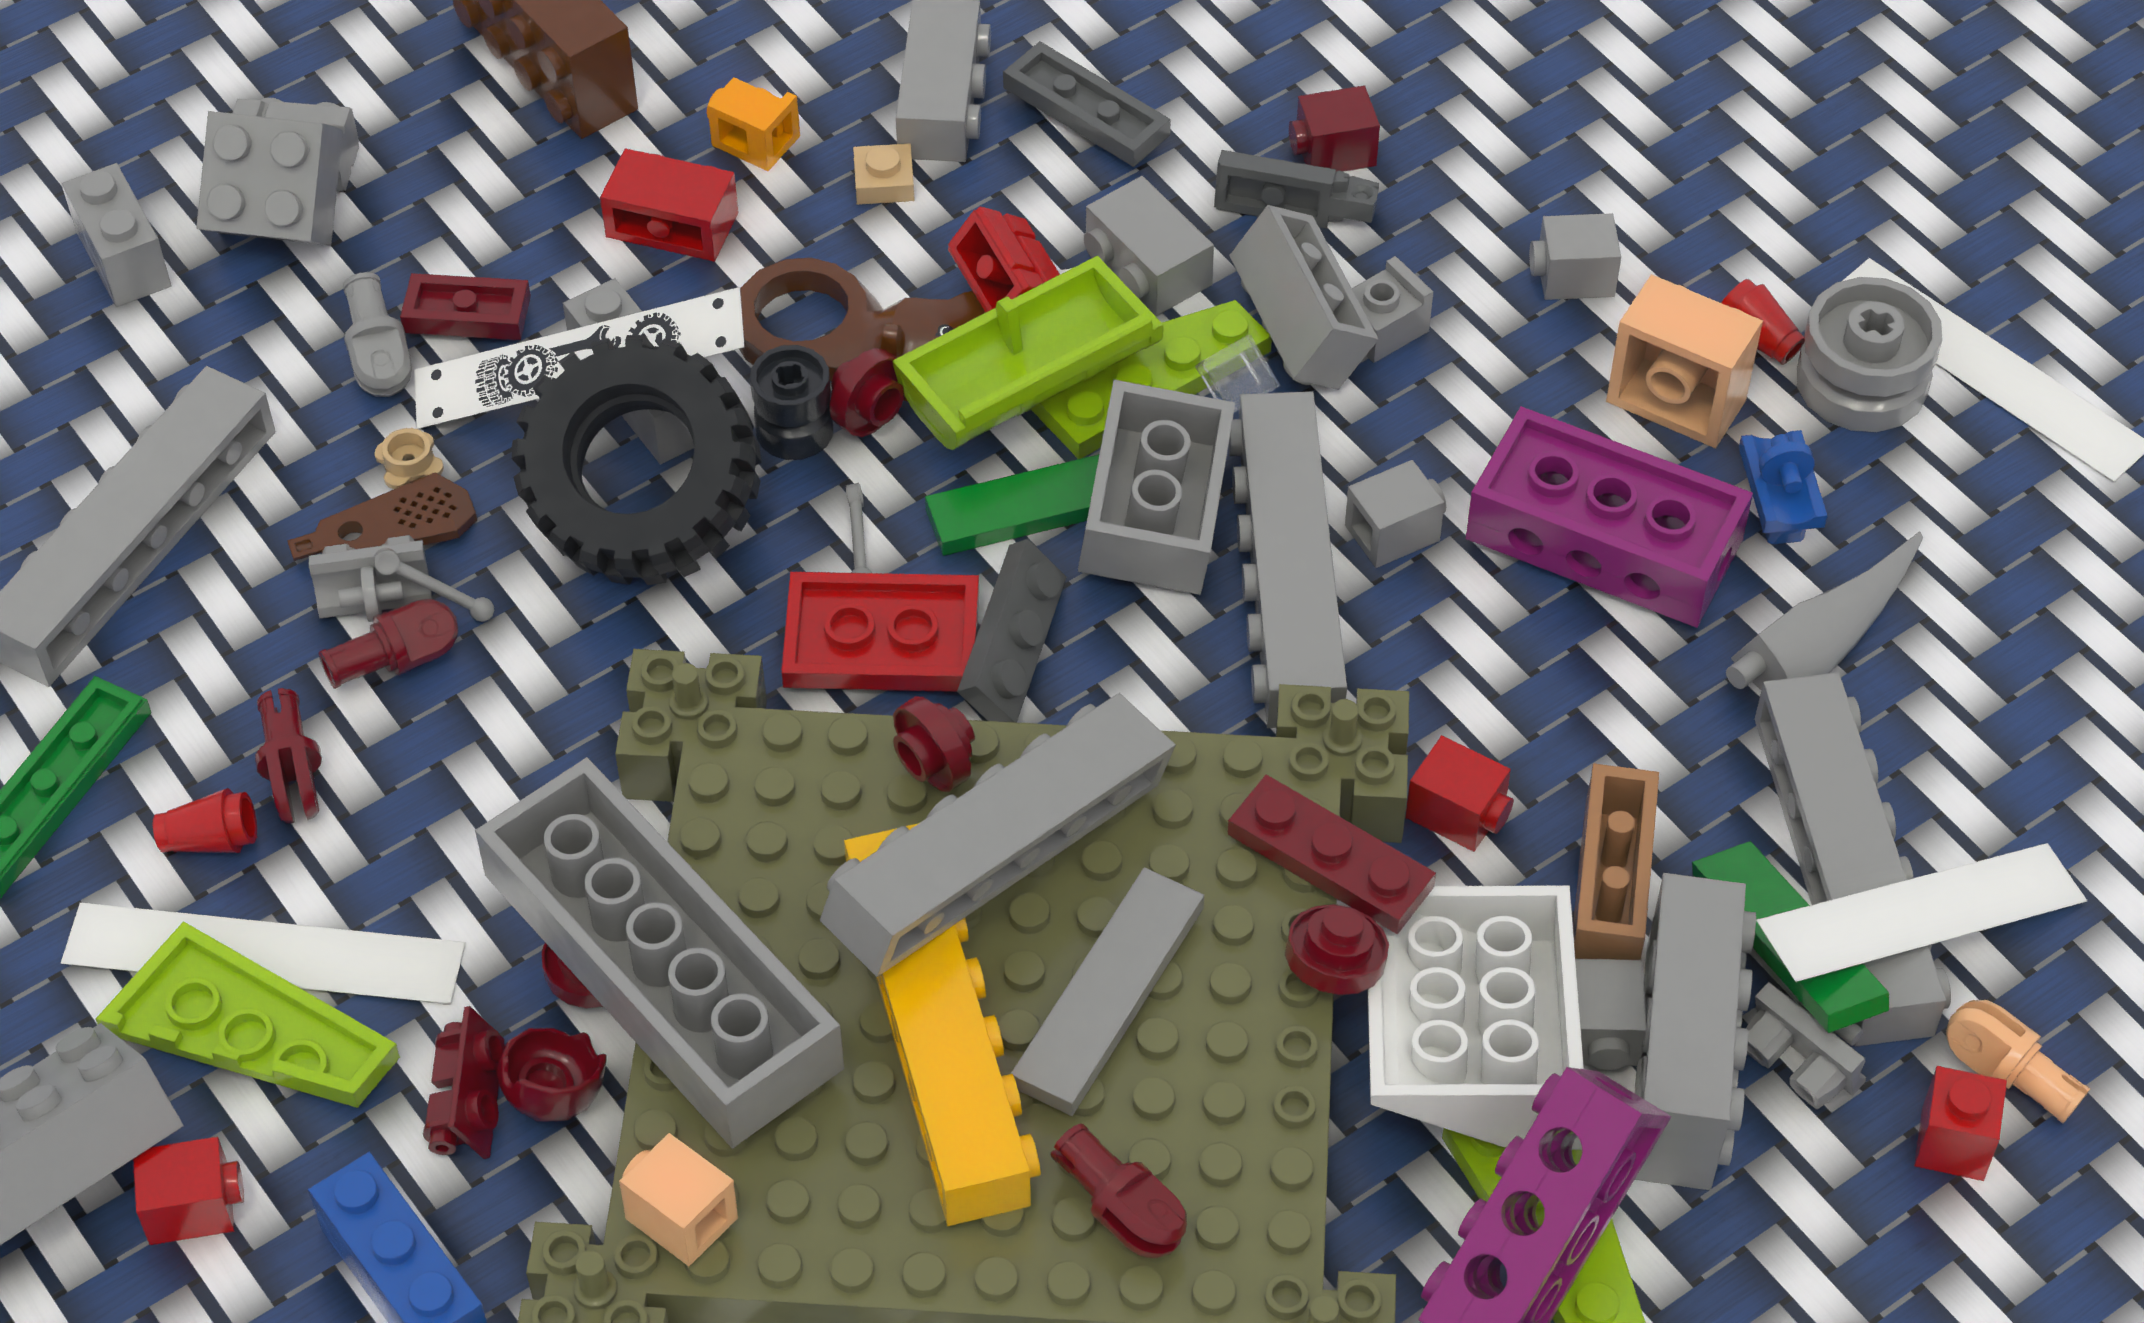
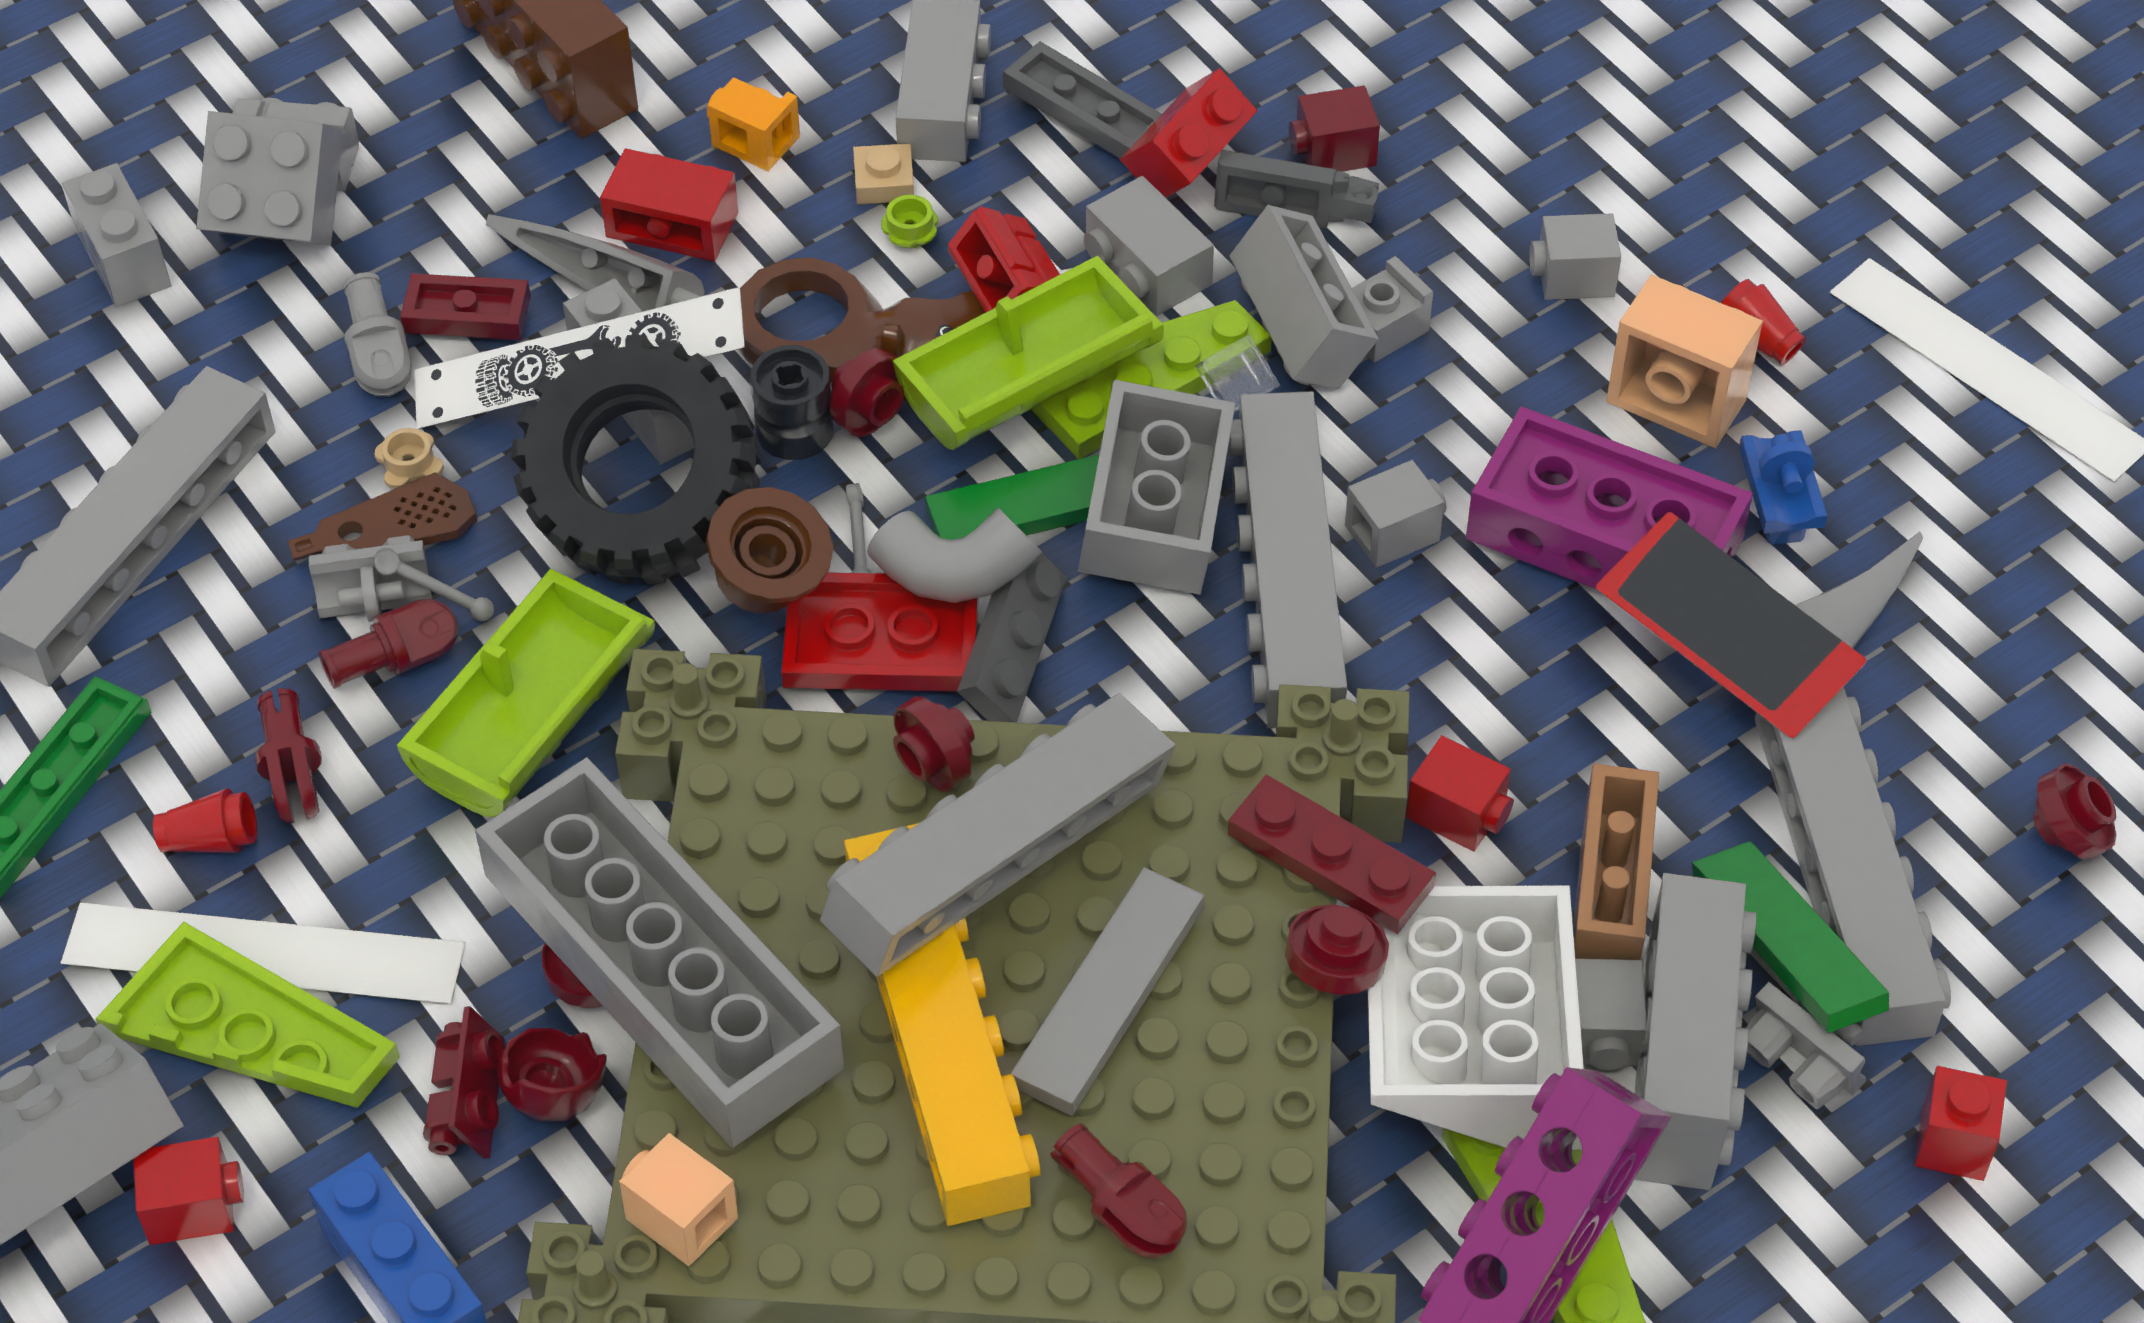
white sticker [1756,843,2087,982] -> none
light grey wheel [1797,277,1942,432] -> none
light nougat arm [1946,1000,2090,1124] -> none
none -> lime container [397,568,655,817]
none -> light grey piece [486,214,705,312]
none -> reddish brown piece [706,487,834,613]
none -> light grey cylinder [867,507,1043,603]
none -> lime plate [881,194,938,248]
none -> red brick [1119,68,1257,198]
none -> black sticker [1596,512,1866,738]
none -> dark red plate [2033,763,2117,860]

